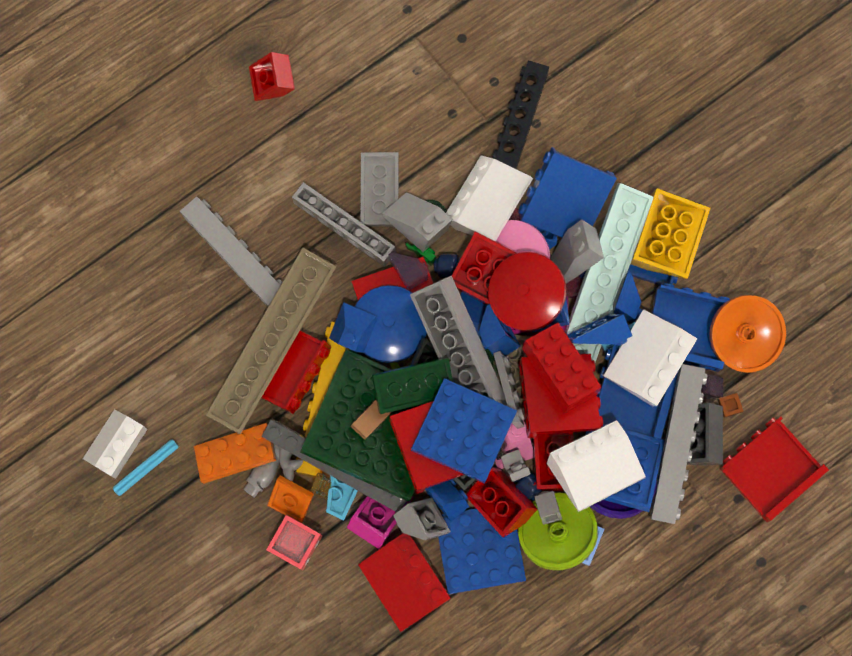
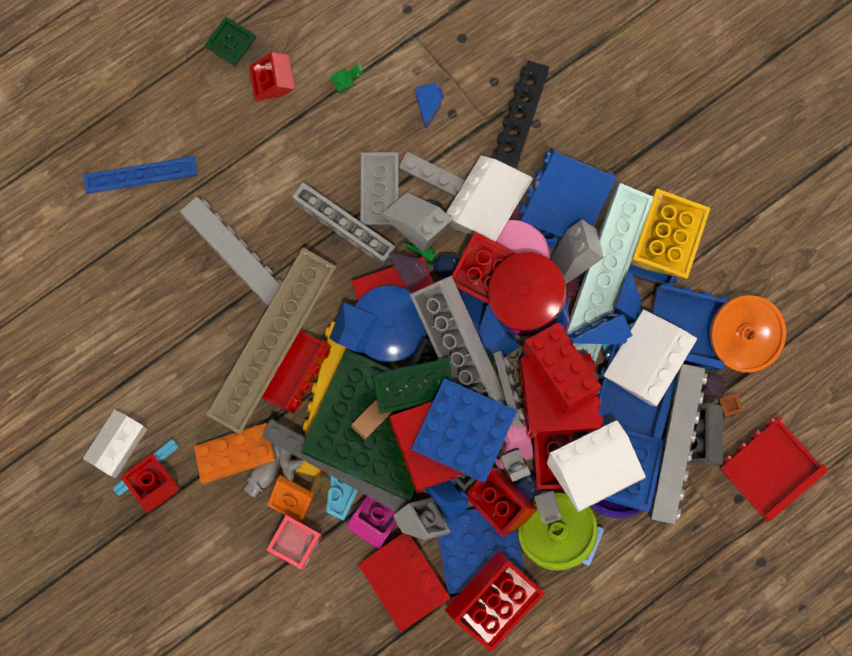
none -> blue tile [84,156,198,194]
none -> red slope [121,453,179,513]
none -> dark green plate [205,17,256,67]
none -> green plate [329,64,363,94]
none -> light grey plate [399,151,465,198]
none -> blue slope [415,82,444,128]
none -> red slope [445,551,545,652]

